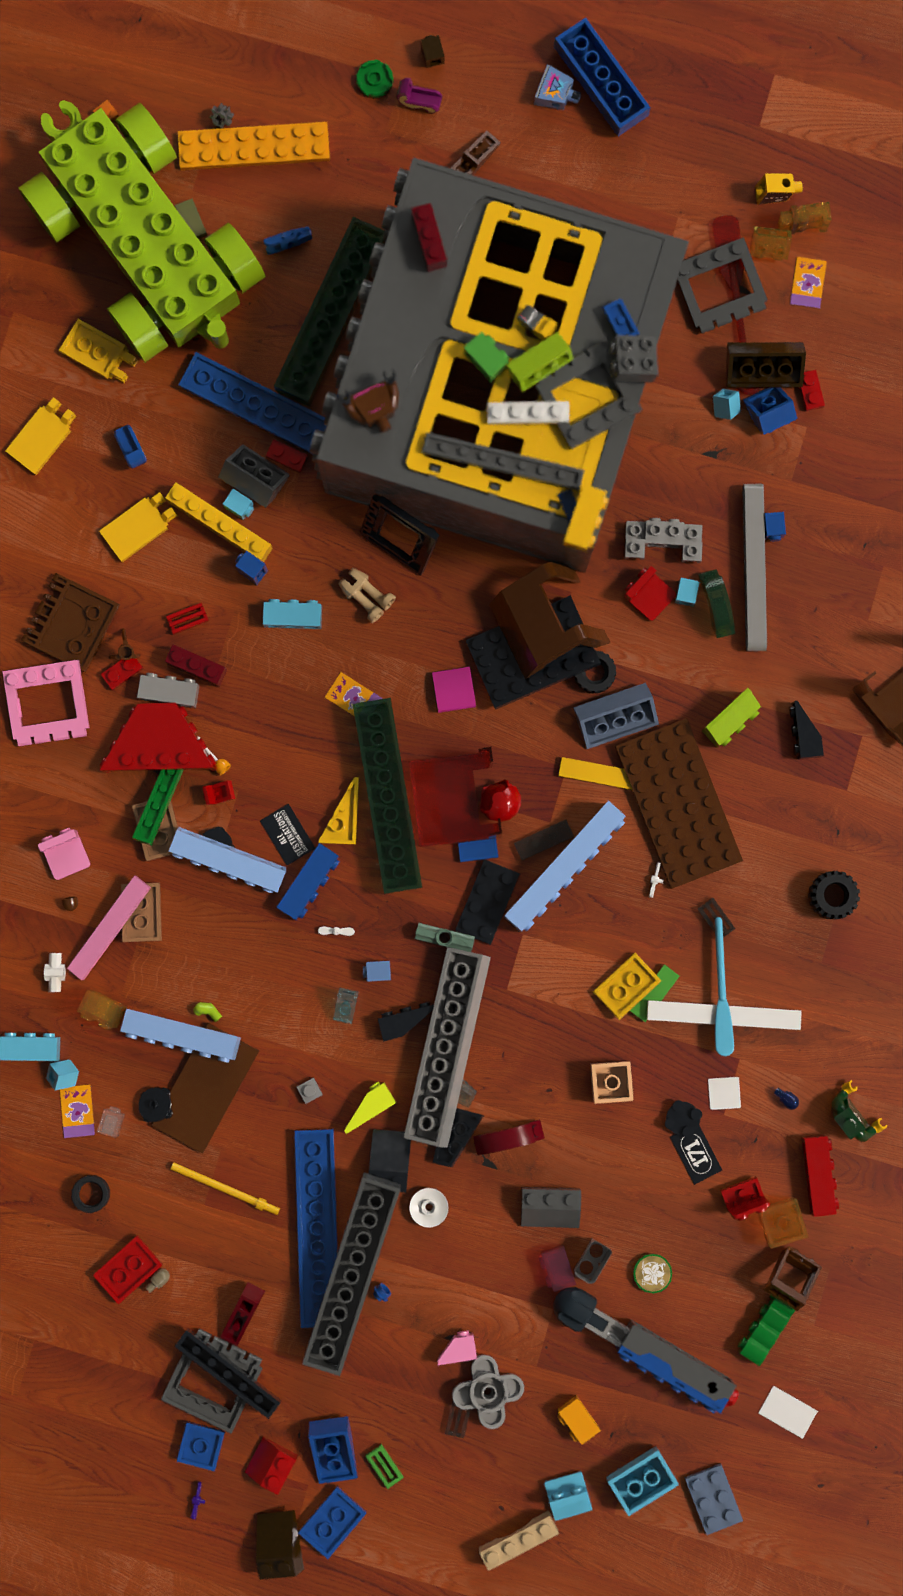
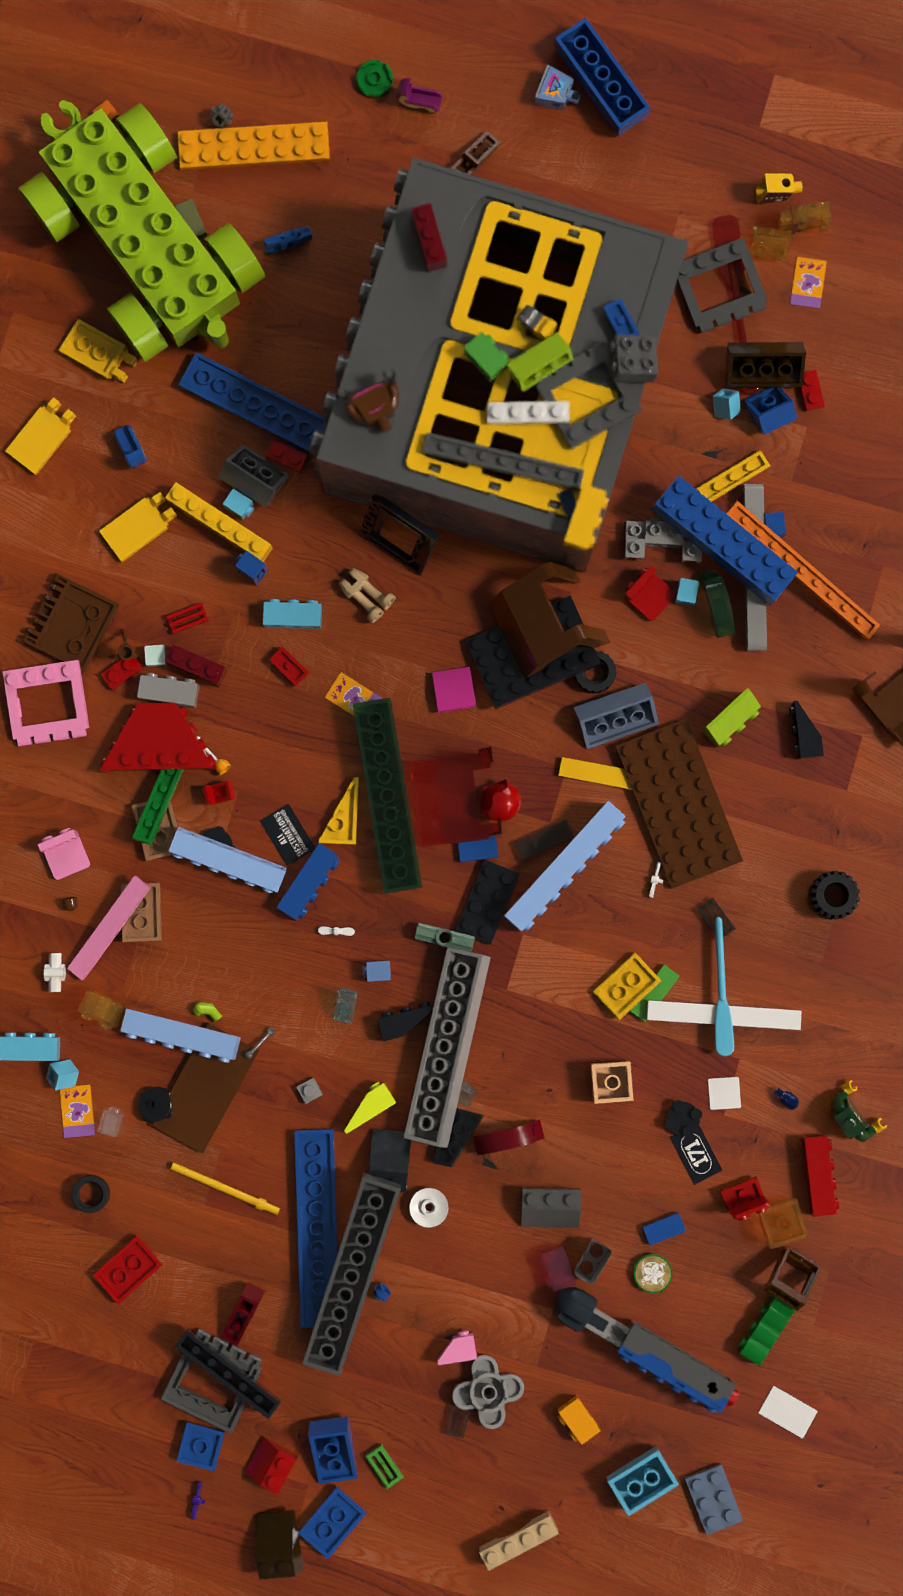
dark tan cylinder [145,1268,170,1293] -> none
clear green brick [274,217,386,407] -> none
dark brown brick [421,35,445,68] -> none
medium azure bracket [544,1471,592,1521] -> none
none -> light aqua piece [144,645,167,667]
none -> dark grey hinge [245,1027,275,1059]
none -> red plate [269,646,310,687]
none -> blue tile [642,1212,686,1245]
none -> blue brick [651,475,798,606]
none -> yellow tile [696,450,770,502]
none -> orange plate [726,501,880,641]

